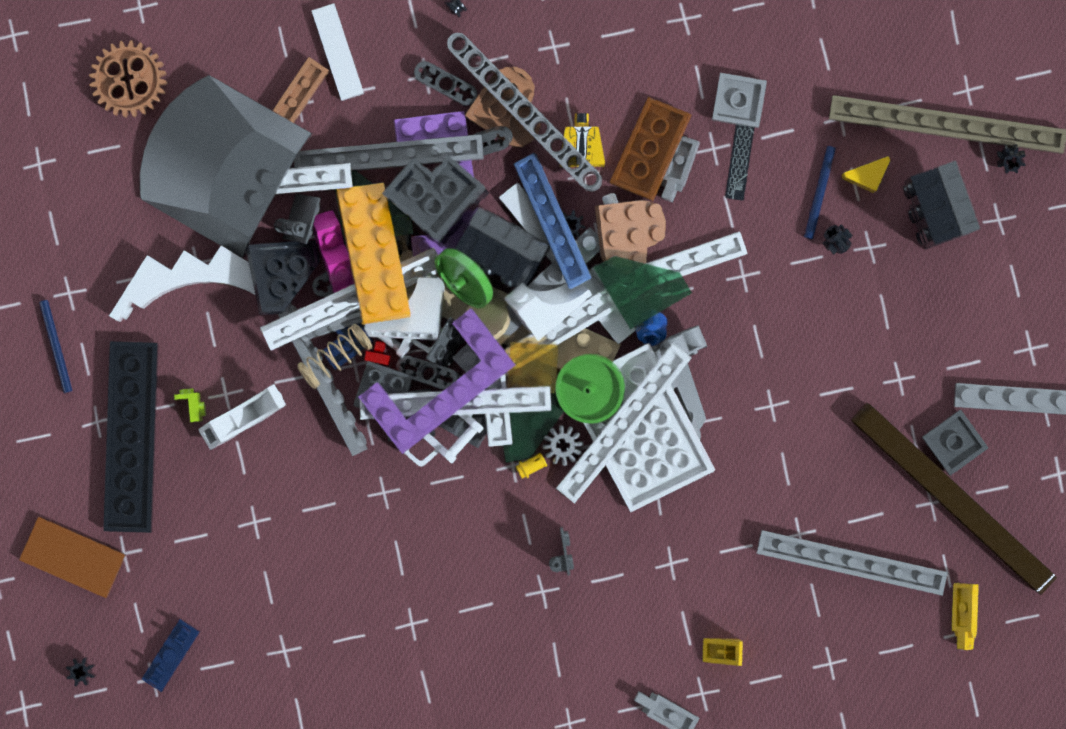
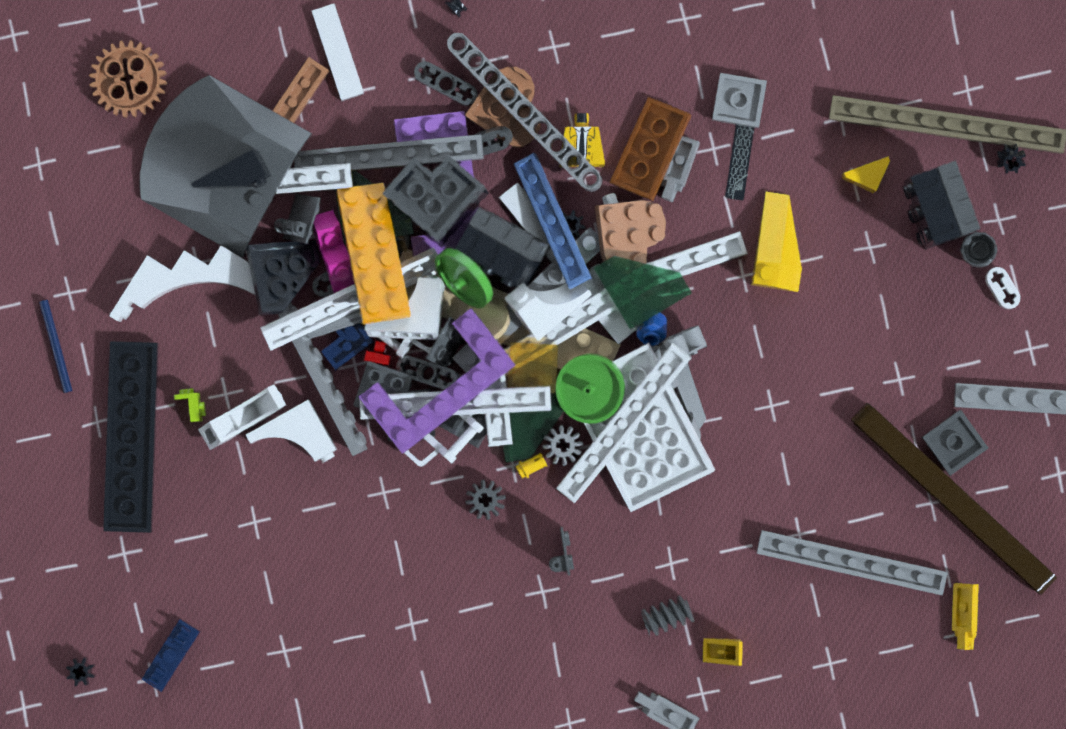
dark orange tile [19,517,126,598] -> none
tan piece [297,324,372,389] -> none
dark blue bar [804,146,836,240] -> none
black gear [822,224,853,255] -> none
none -> black slope [191,149,272,189]
none -> white arch [246,400,337,463]
none -> dark grey gear [465,480,506,520]
none -> dark grey piece [641,595,694,637]
none -> yellow wedge [751,192,802,292]
none -> dark grey hair [960,232,997,268]
none -> white beam [985,267,1020,309]

